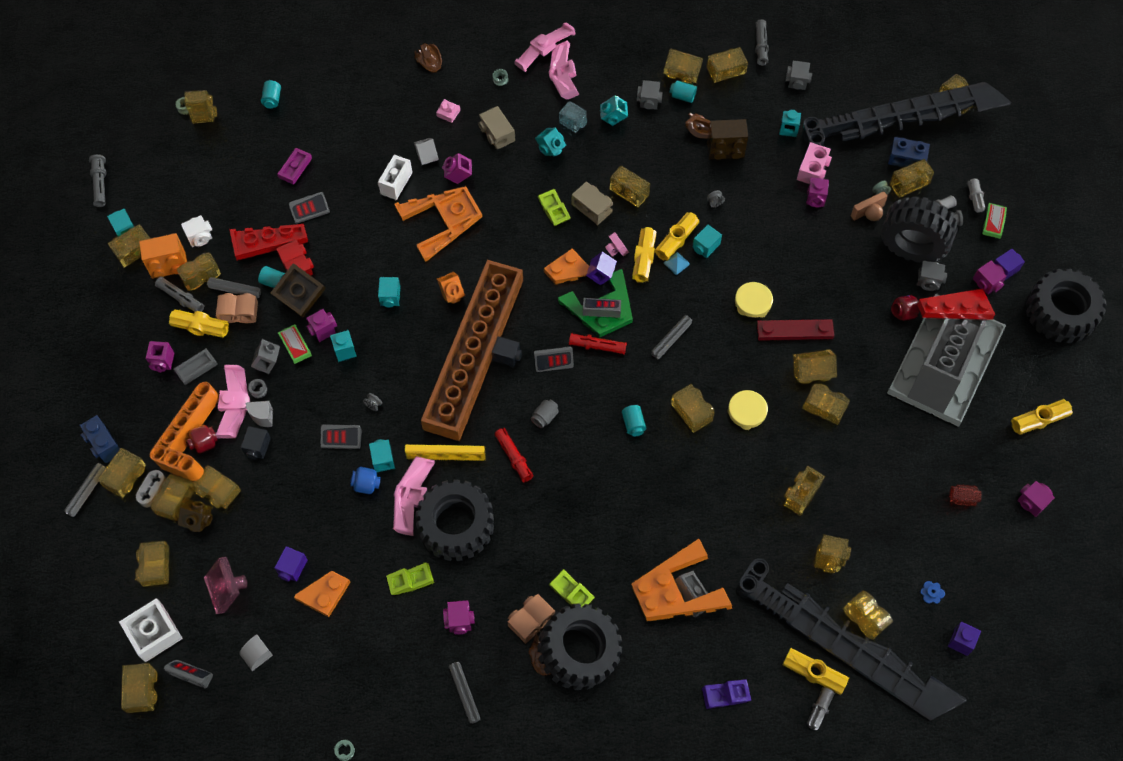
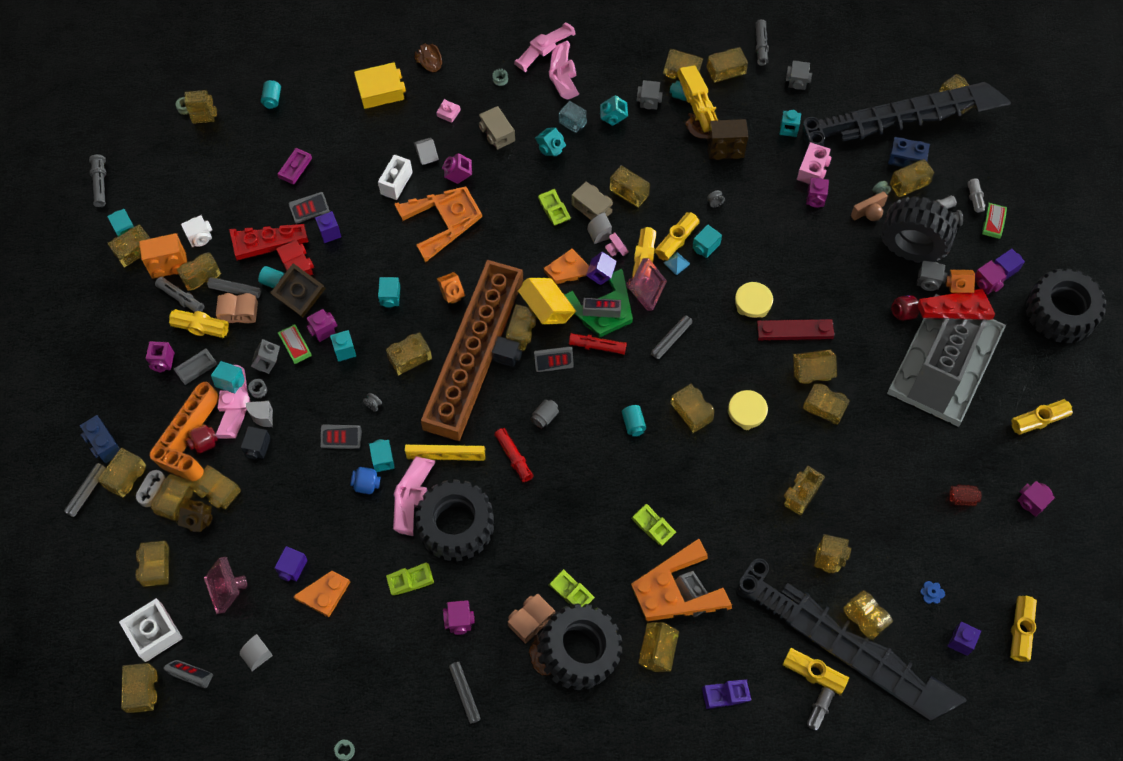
none -> teal brick [211,361,245,394]
none -> dark purple brick [315,212,341,243]
none -> yellow brick [354,63,406,109]
none -> clear yellow brick [386,332,432,375]
none -> clear yellow brick [506,305,537,351]
none -> yellow brick [518,278,576,324]
none -> light grey brick [587,212,612,244]
none -> clear pink tile [627,258,667,310]
none -> lime slope [631,504,676,546]
none -> clear yellow brick [639,622,679,672]
none -> yellow arm [677,65,718,133]
none -> orange brick [946,270,975,293]
none -> yellow piece [1010,596,1037,662]

